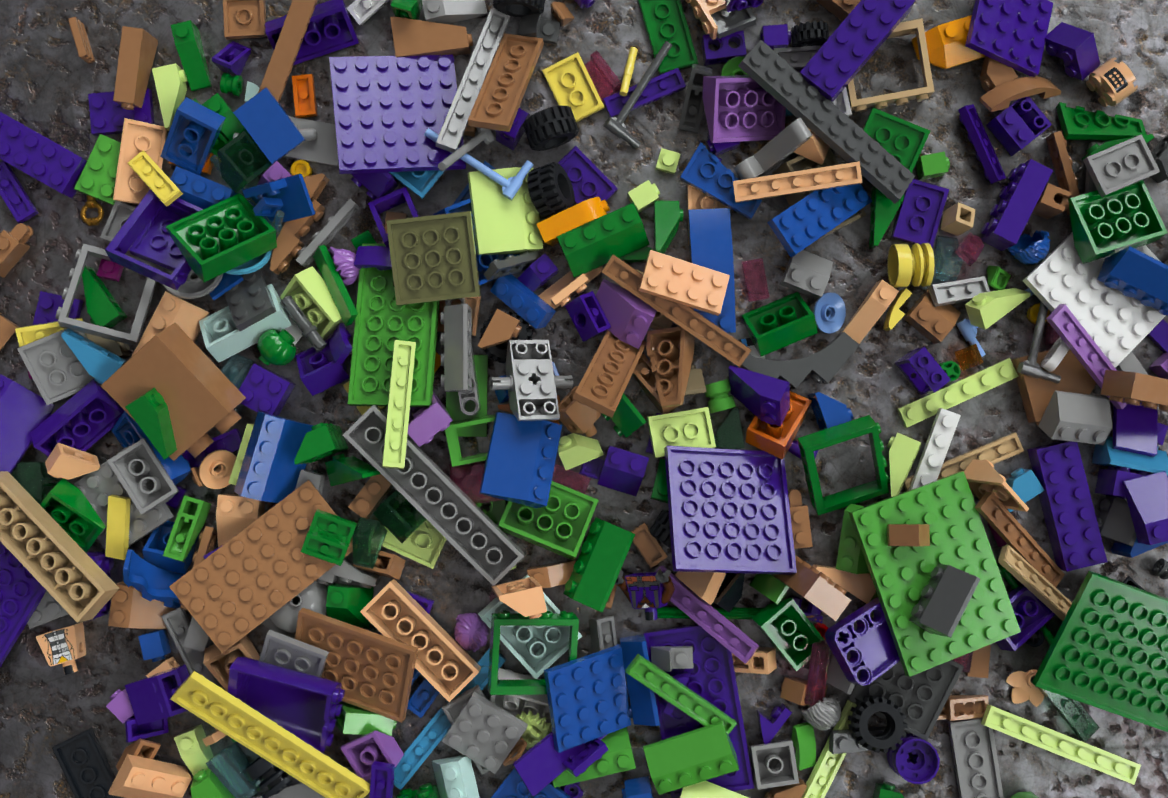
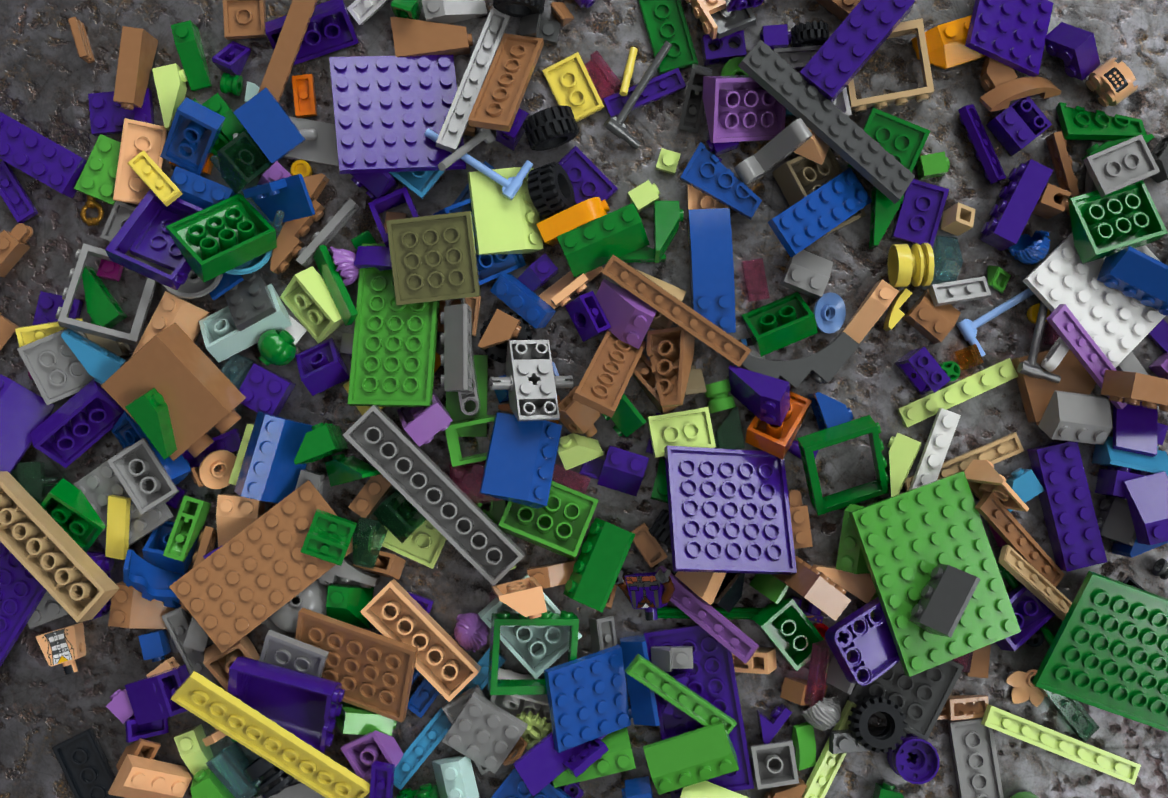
light nougat slope [45,443,100,480] -> none
blue tile [253,197,284,217] -> none
dark grey pin [280,295,327,352] -> none
dark purple slope [329,323,353,364] -> none
yellowish green plate [382,340,416,469] -> none
dark grey plate [484,250,541,281] -> none
light nougat plate [639,250,730,316] -> none
light nougat plate [733,161,862,203] -> none
medium nougat slope [887,524,930,546] -> none
clear pink plate [955,232,985,266] -> none
yellowish green slope [965,288,1031,330] -> none

